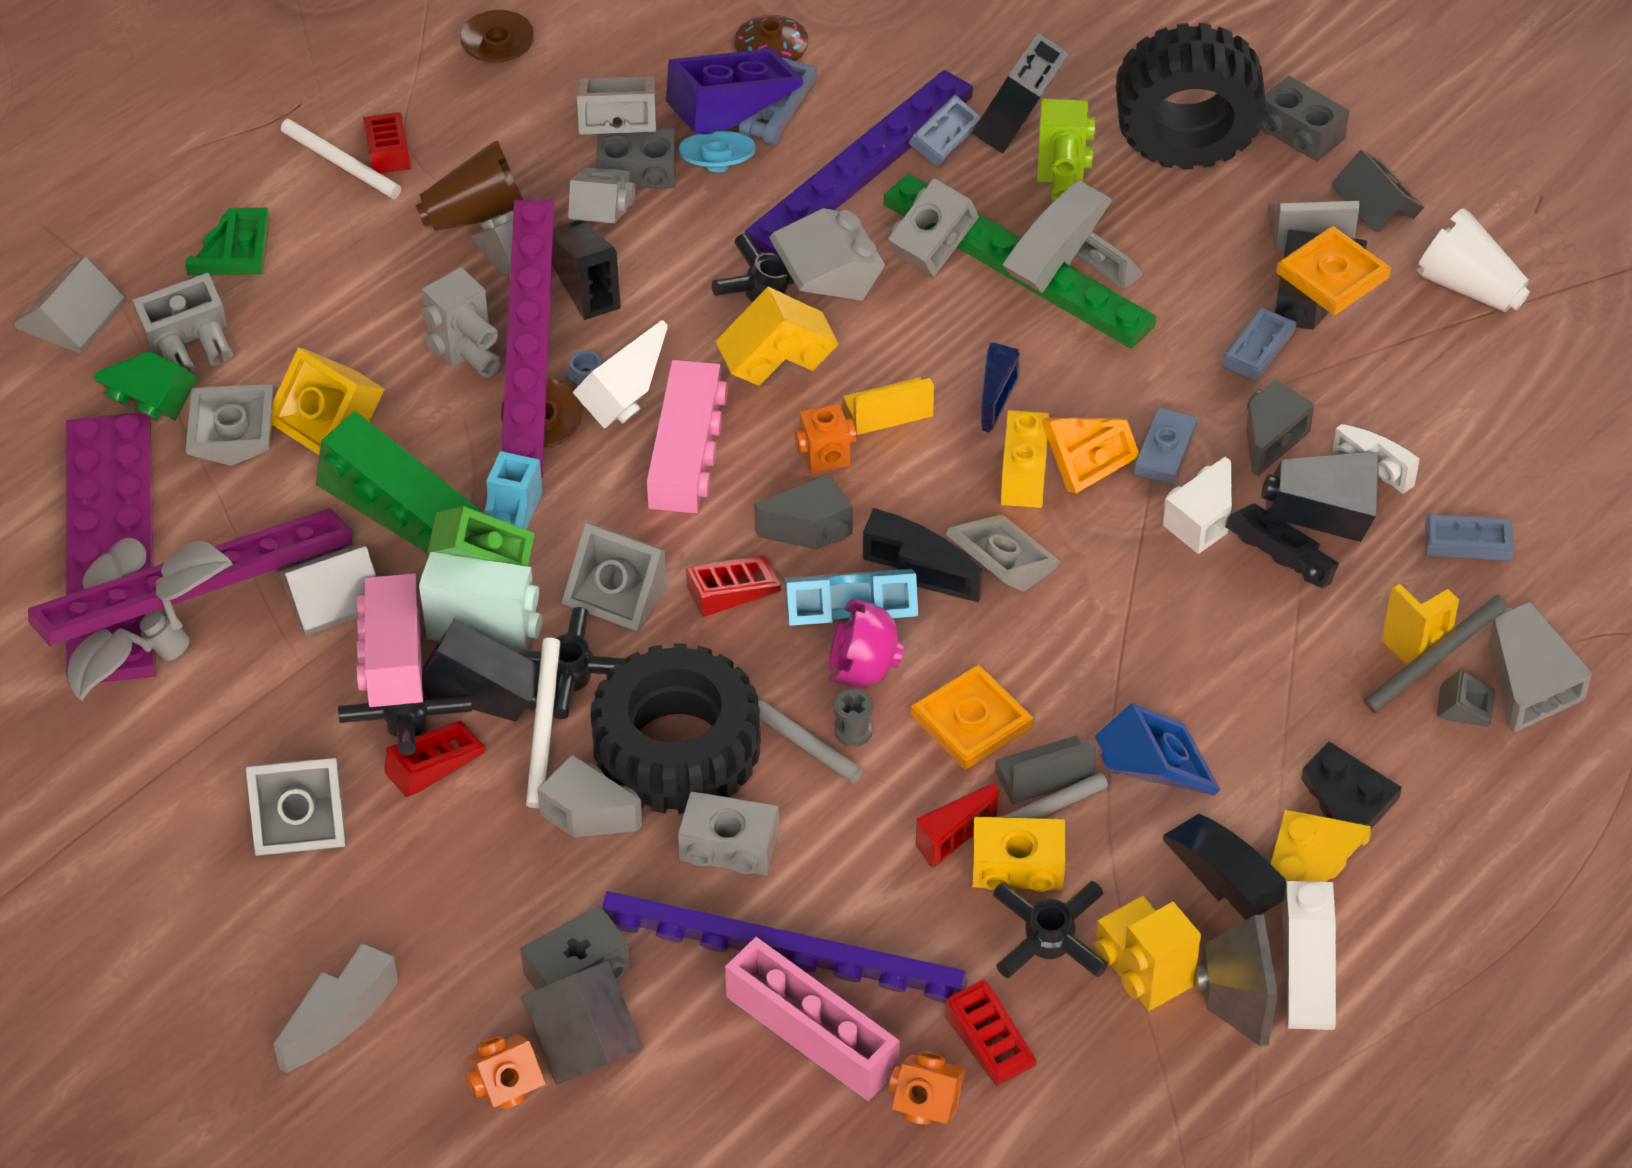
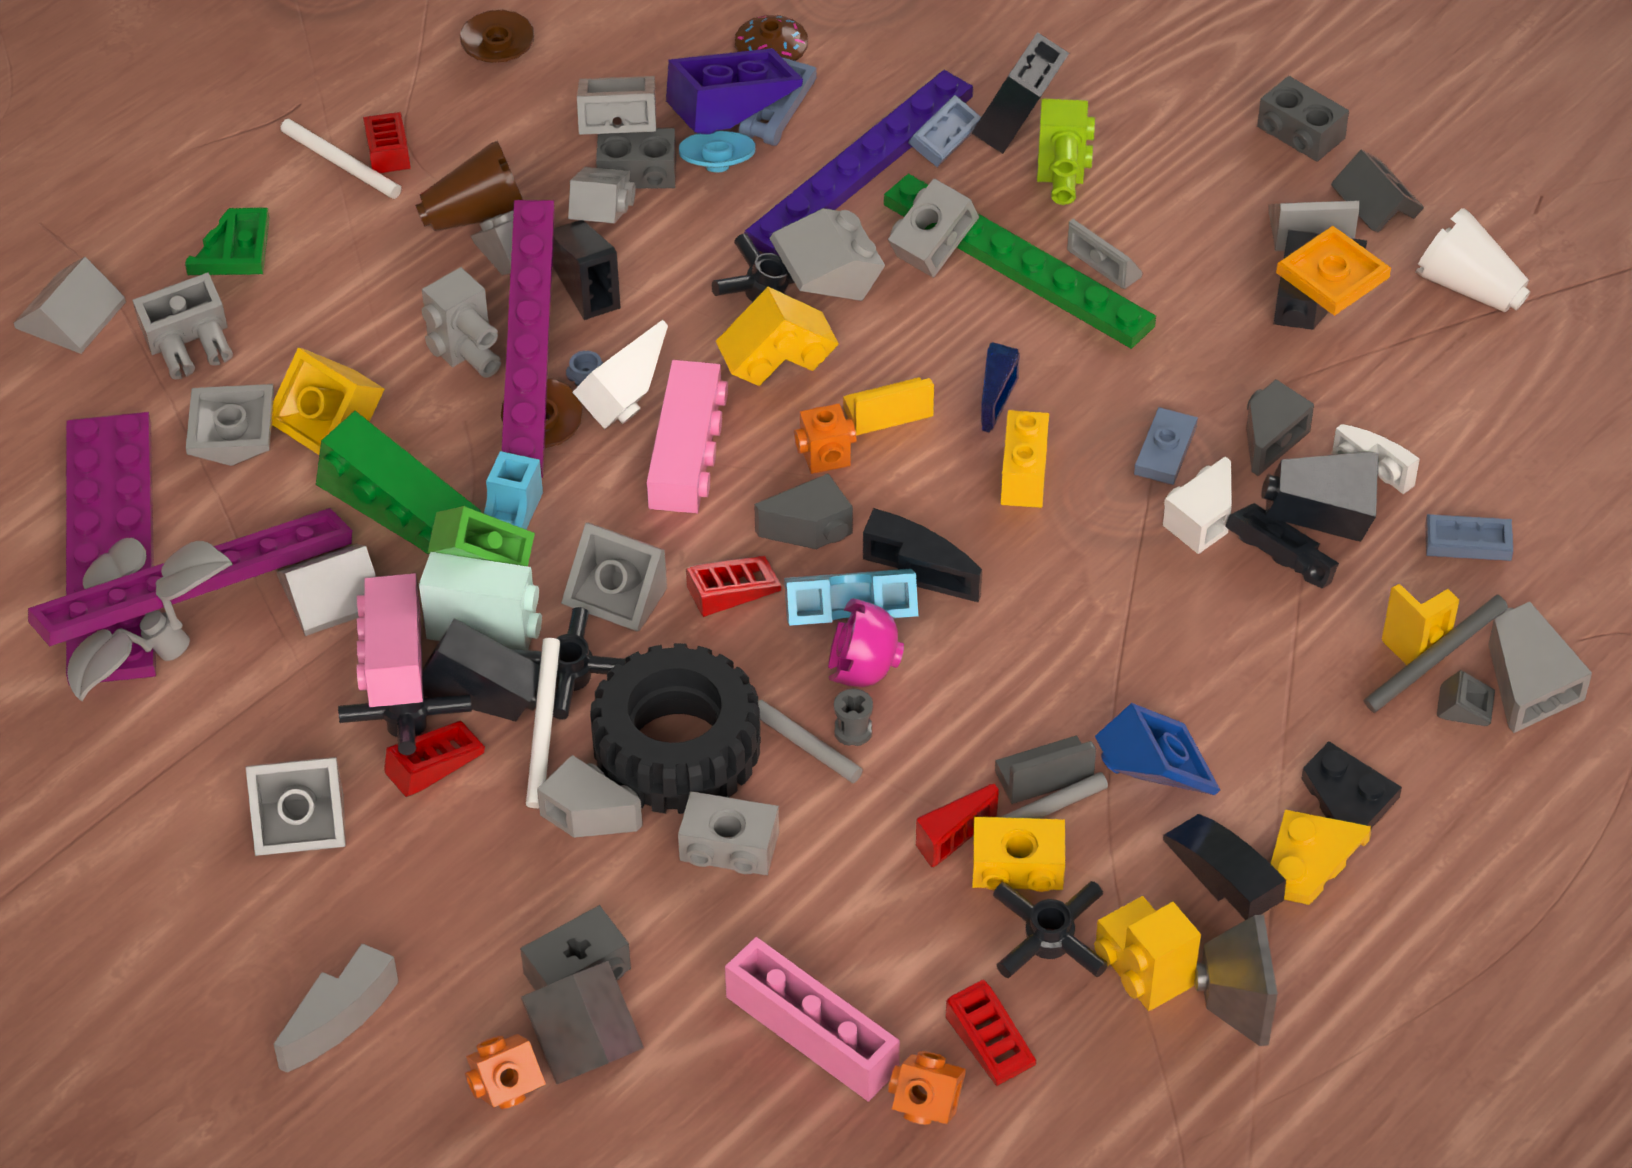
green slope [93,351,198,421] -> none
dark purple plate [602,891,968,1002] -> none
light orange tile [910,664,1034,771] -> none
light grey slope [946,514,1060,592] -> none
light grey slope [1002,180,1112,293] -> none
light orange wing [1041,418,1139,494] -> none
black tyre [1116,23,1267,169] -> none
sand blue plate [1222,307,1296,382] -> none
white slope [1281,881,1336,1030] -> none

